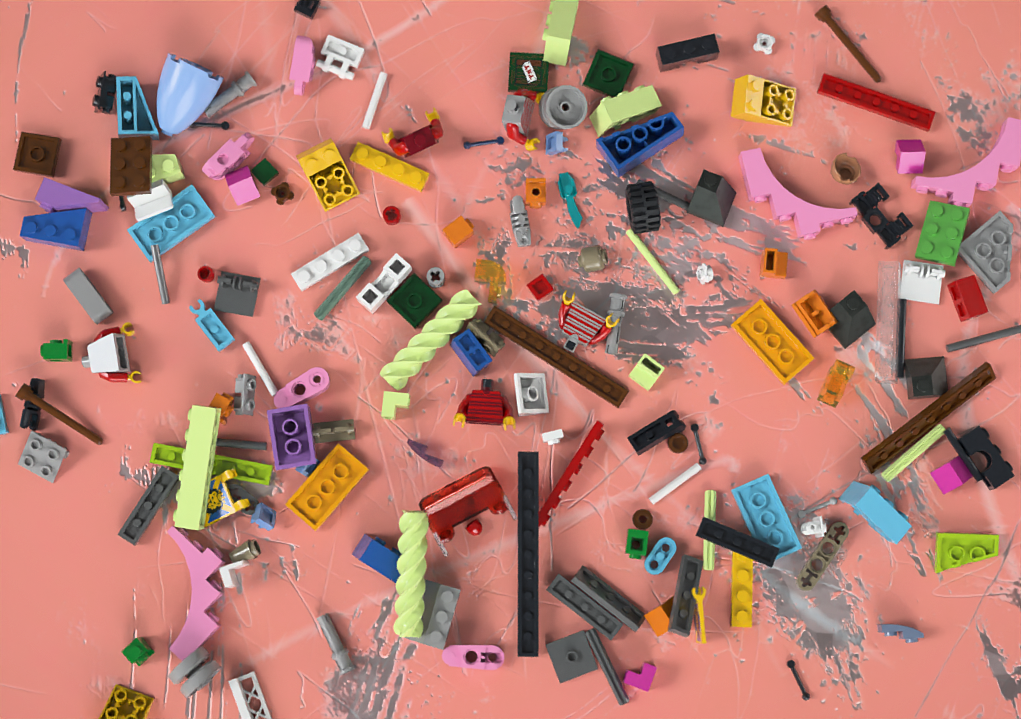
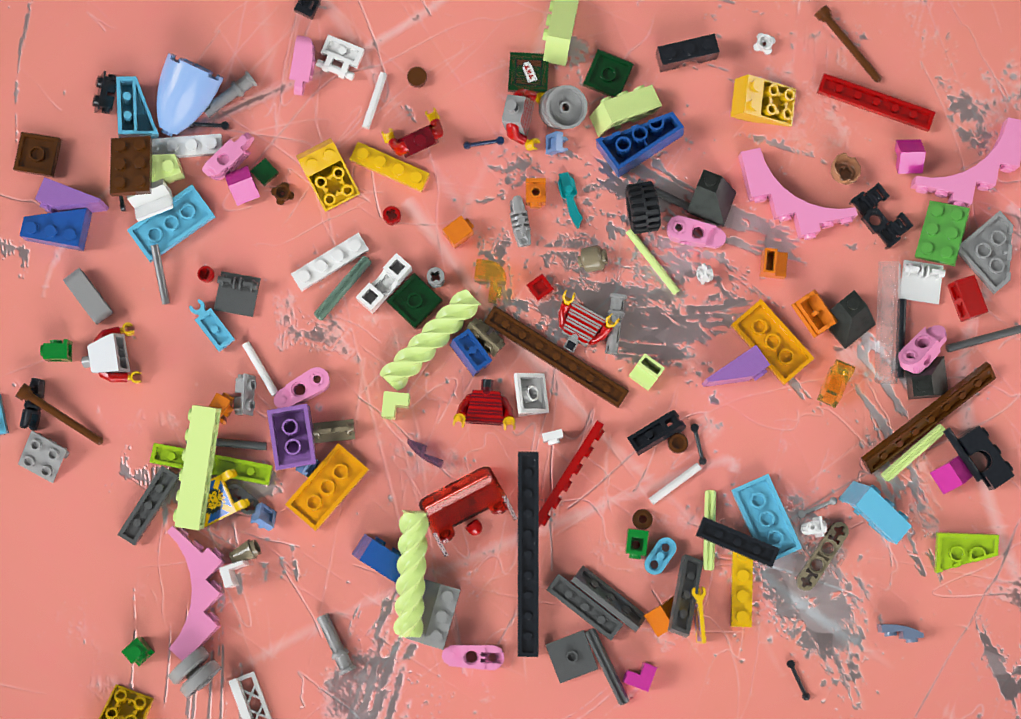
none -> white plate [152,134,223,158]
none -> reddish brown tile [407,67,427,88]
none -> bright pink piece [666,216,726,249]
none -> medium lavender slope [702,345,770,387]
none -> bright pink piece [898,325,947,374]

